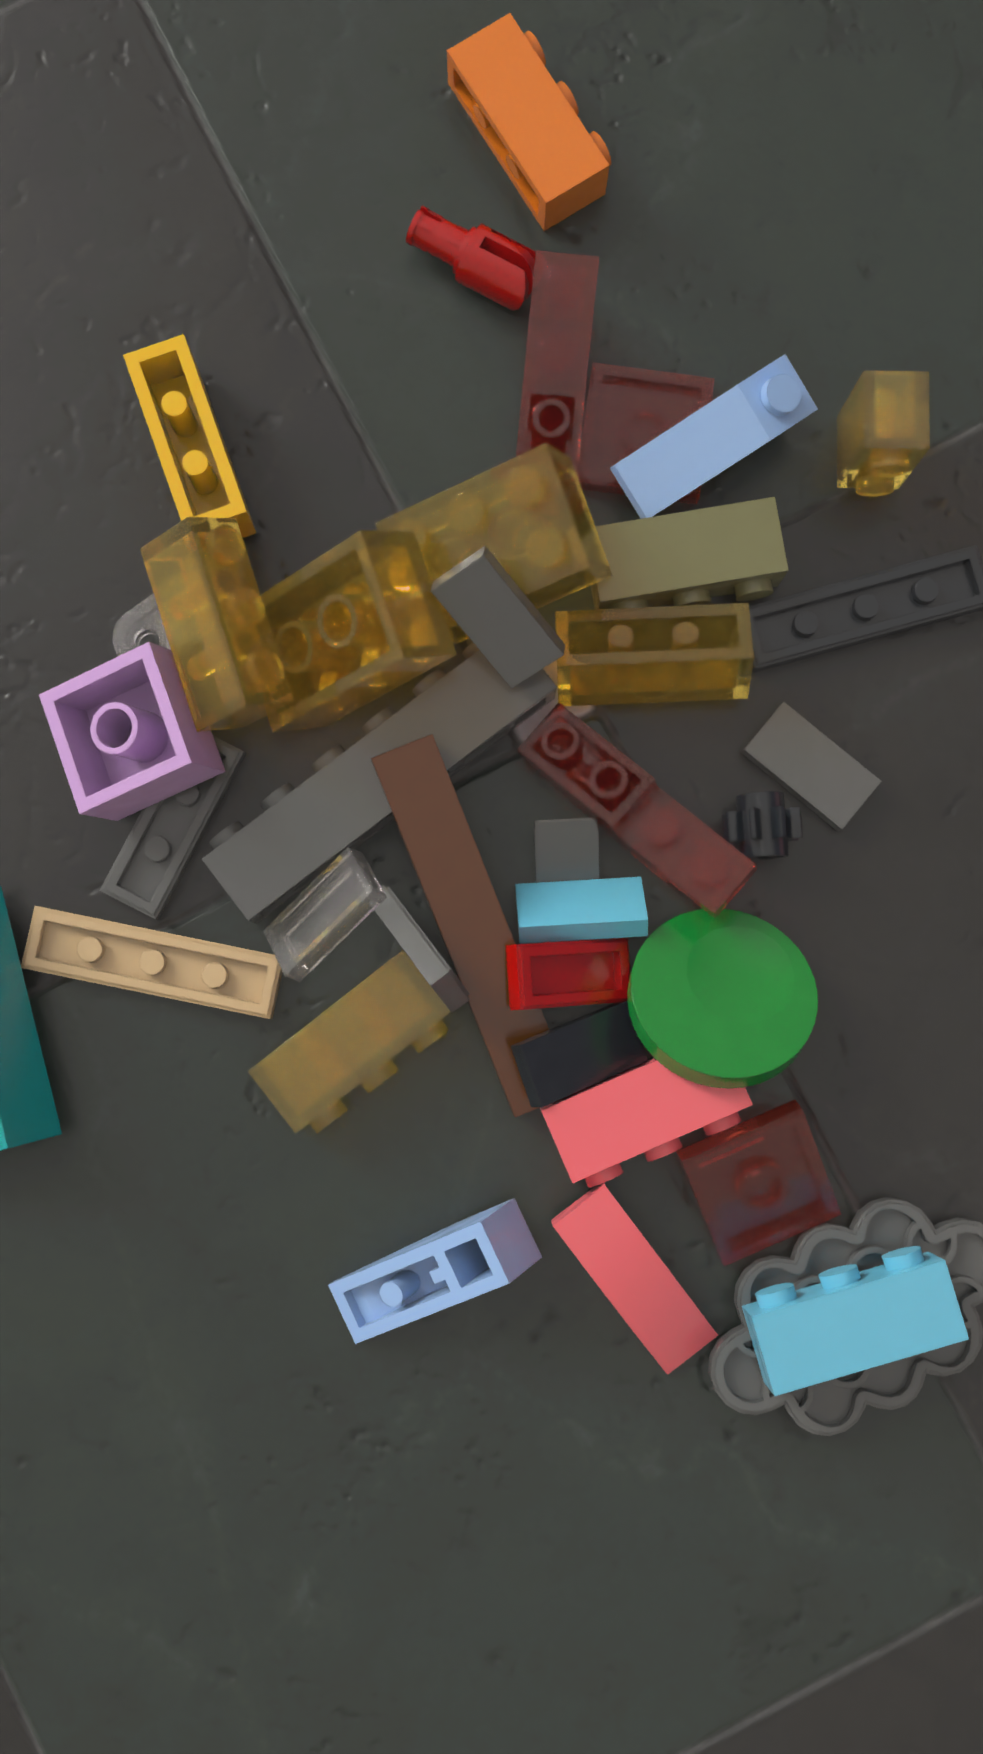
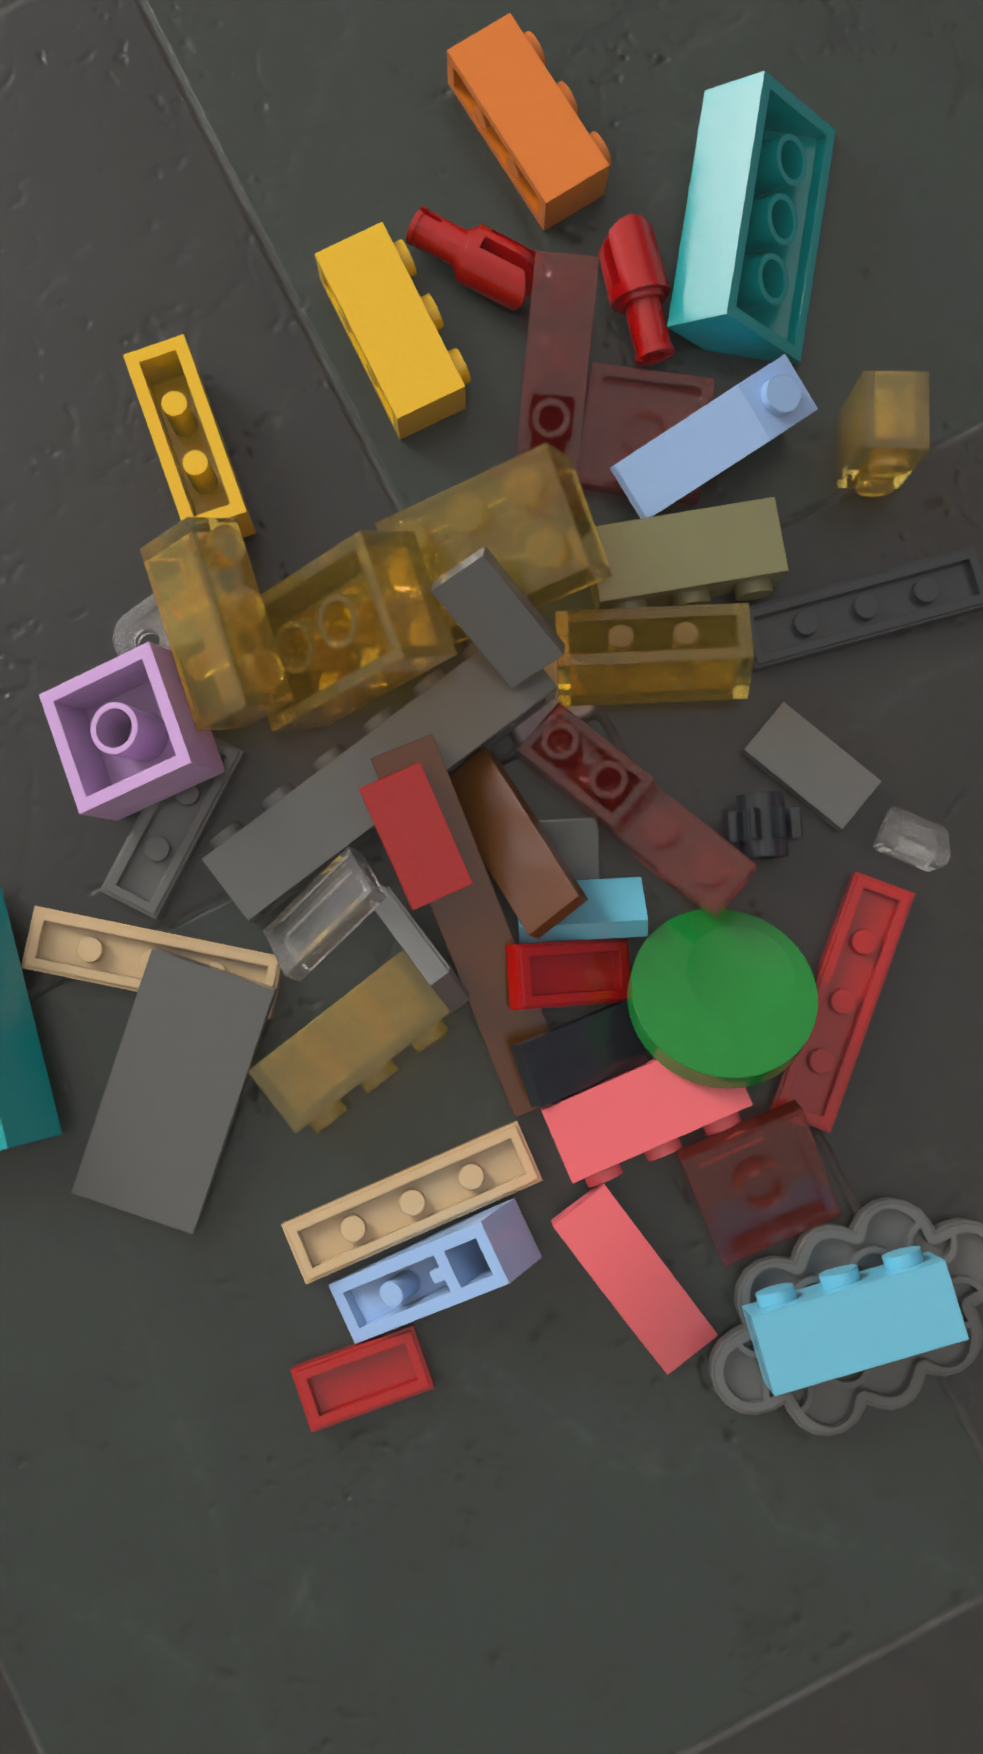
none -> dark grey tile [71,947,278,1234]
none -> tan tile [281,1120,543,1284]
none -> red tile [290,1322,435,1432]
none -> yellow brick [315,222,471,440]
none -> red tile [358,762,473,910]
none -> reddish brown tile [449,747,589,939]
none -> red arm [598,214,675,366]
none -> teal slope [667,70,836,364]
none -> red tile [767,872,915,1133]
none -> clear slope [873,806,951,872]

